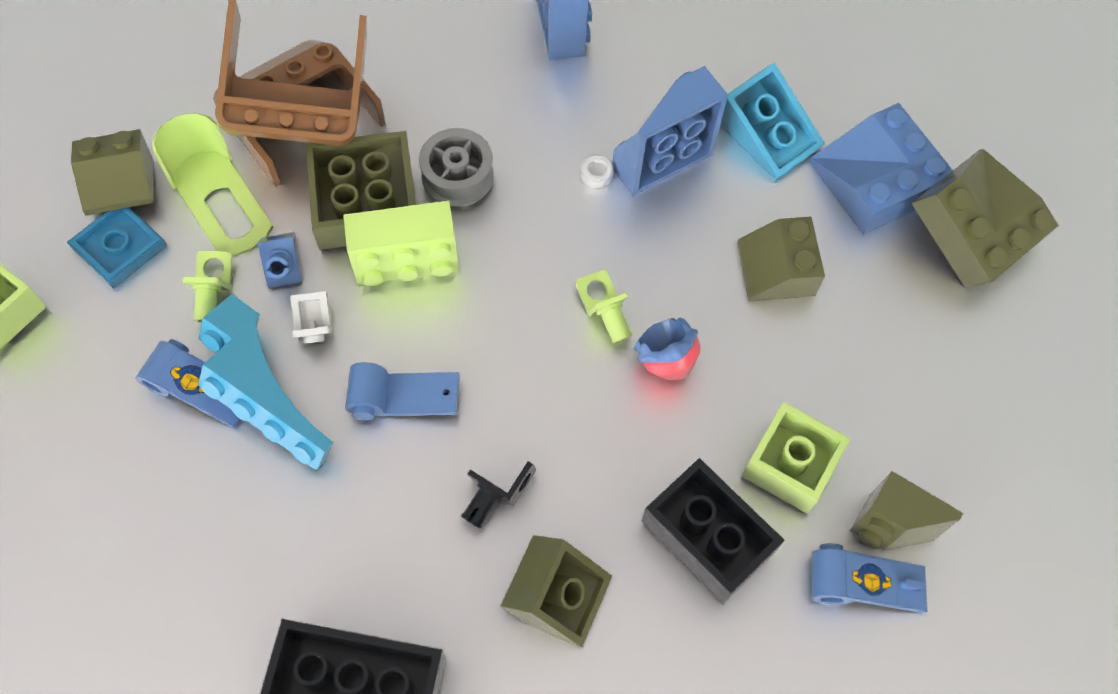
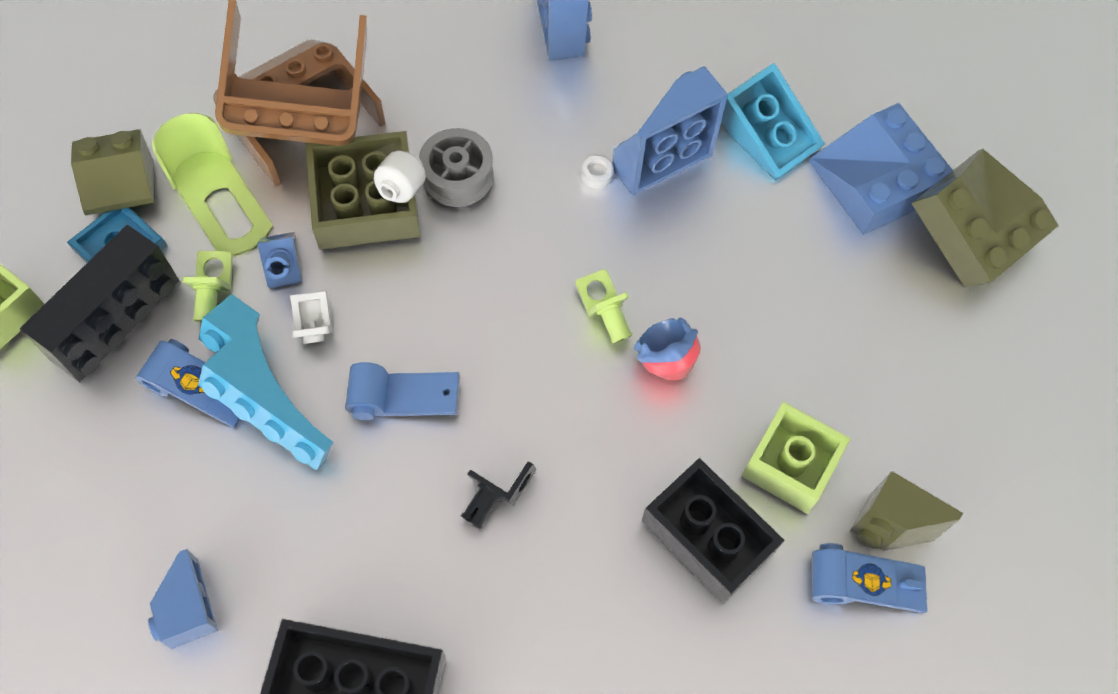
yellowish green brick [343,200,459,286] -> none
olive slope [501,535,612,647] -> none
olive slope [737,216,825,301] -> none
none -> black brick [19,225,180,383]
none -> medium blue slope [148,549,218,649]
none -> white head [374,151,426,203]

